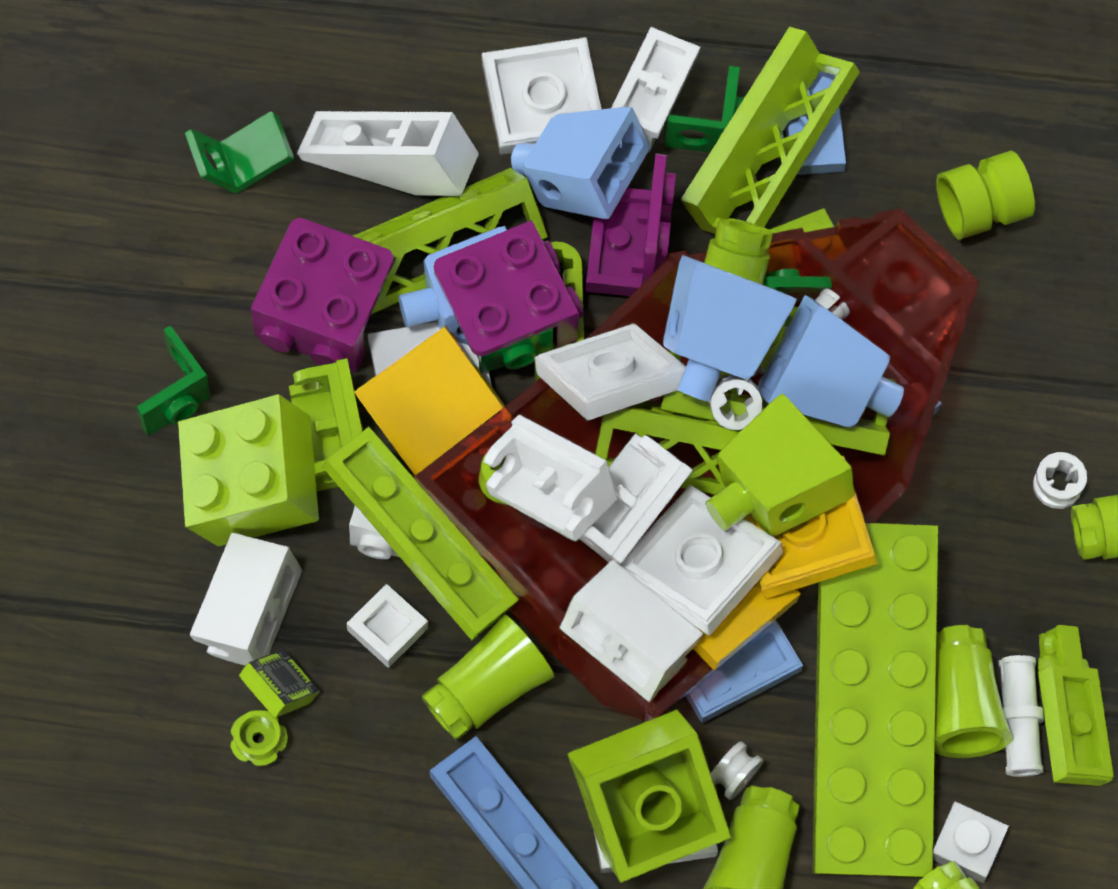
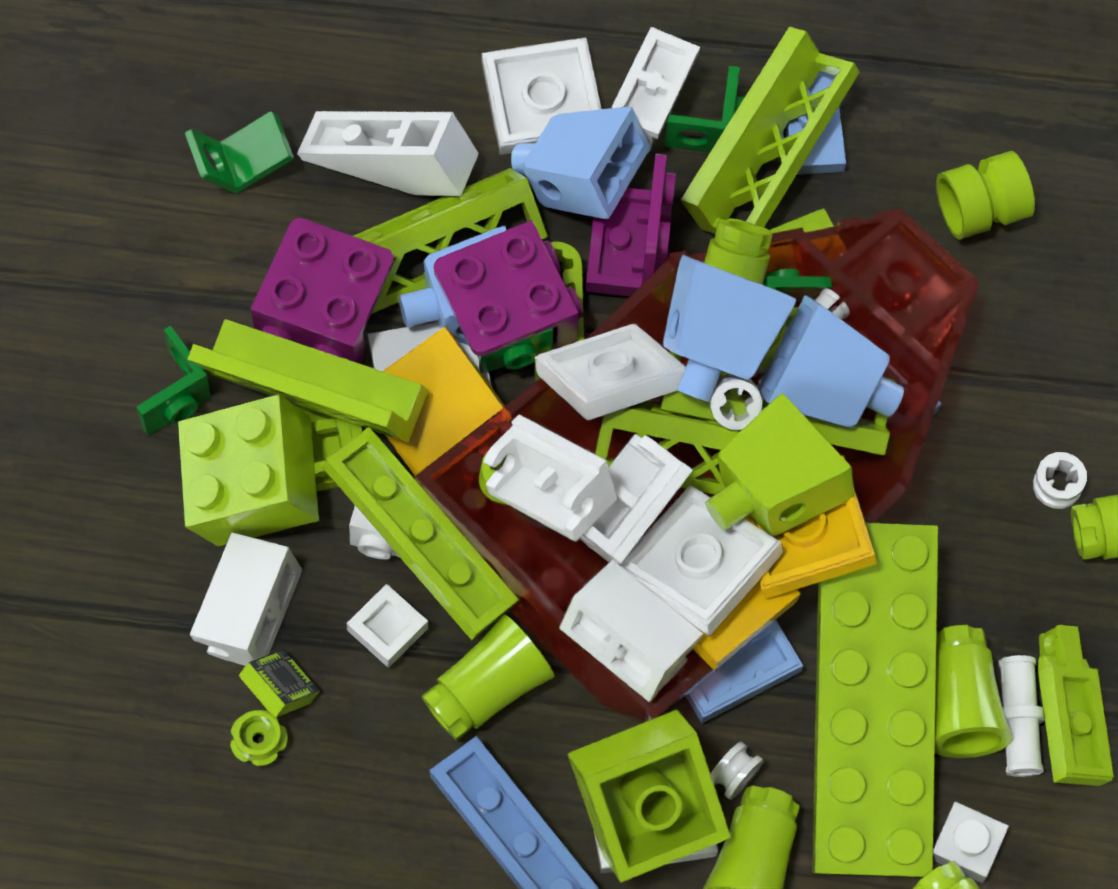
none -> lime fence [187,319,429,442]

